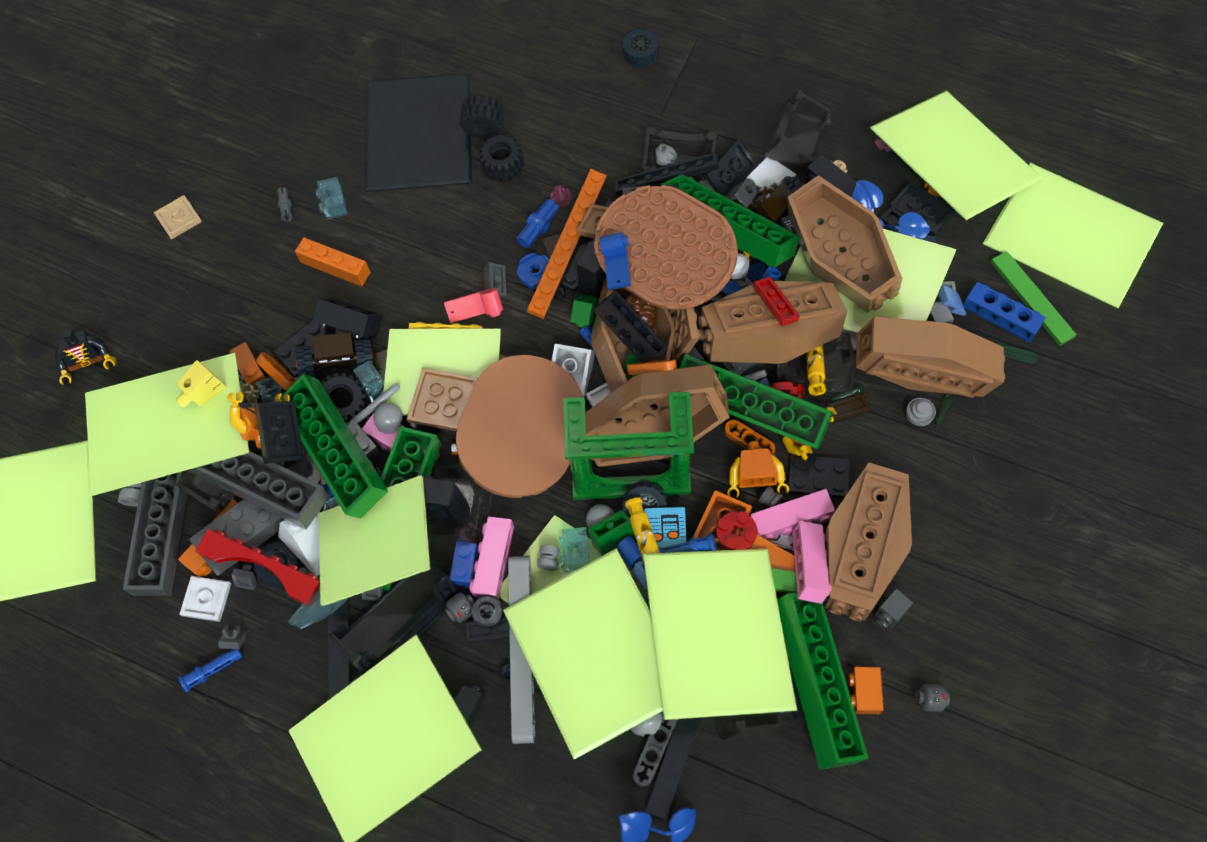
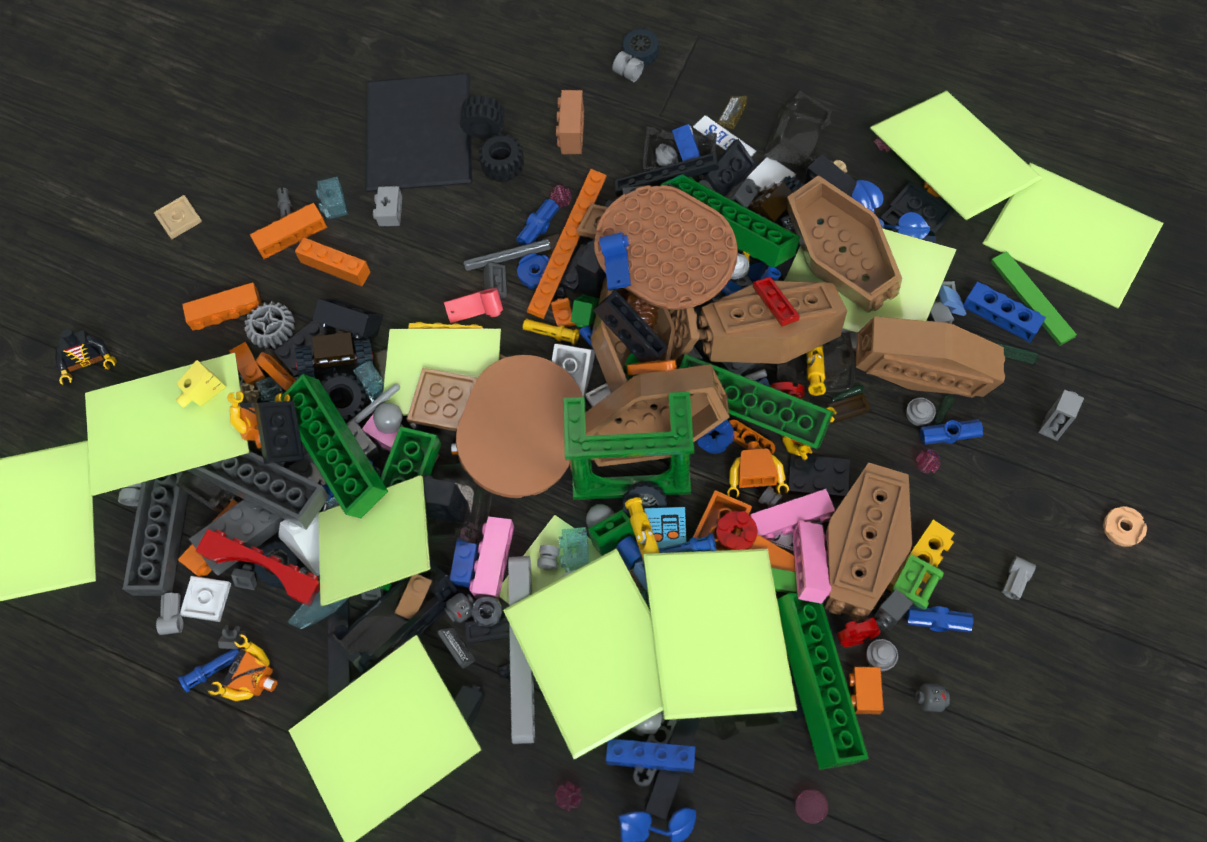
none -> light grey piece [156,593,183,635]
none -> orange brick [182,282,262,331]
none -> torso [208,634,277,701]
none -> light grey gear [244,301,295,349]
none -> orange brick [250,203,327,259]
none -> light grey brick [373,186,402,226]
none -> medium nougat slope [395,574,432,620]
none -> slope [438,628,475,669]
none -> dark grey axle [464,239,551,271]
none -> yellow pin [523,318,579,346]
none -> orange bracket [551,298,575,328]
none -> clear pink gear [555,781,583,812]
none -> nougat brick [556,90,584,154]
none -> blue brick [606,739,695,773]
none -> light grey wheel [612,51,644,82]
none -> blue brick [672,124,701,161]
none -> white sticker [693,116,756,156]
none -> blue plate [696,419,734,454]
none -> slope [718,96,747,129]
none -> clear pink plate [795,789,828,824]
none -> red plate [837,618,880,647]
none -> light grey plate [866,639,898,671]
none -> yellow brick [887,520,955,596]
none -> bright green plate [892,554,944,610]
none -> blue piece [906,606,973,633]
none -> clear pink gear [916,449,941,474]
none -> blue piece [920,419,983,445]
none -> light grey piece [1002,556,1036,600]
none -> light grey brick [1038,390,1084,441]
none -> light nougat tile [1103,506,1147,547]

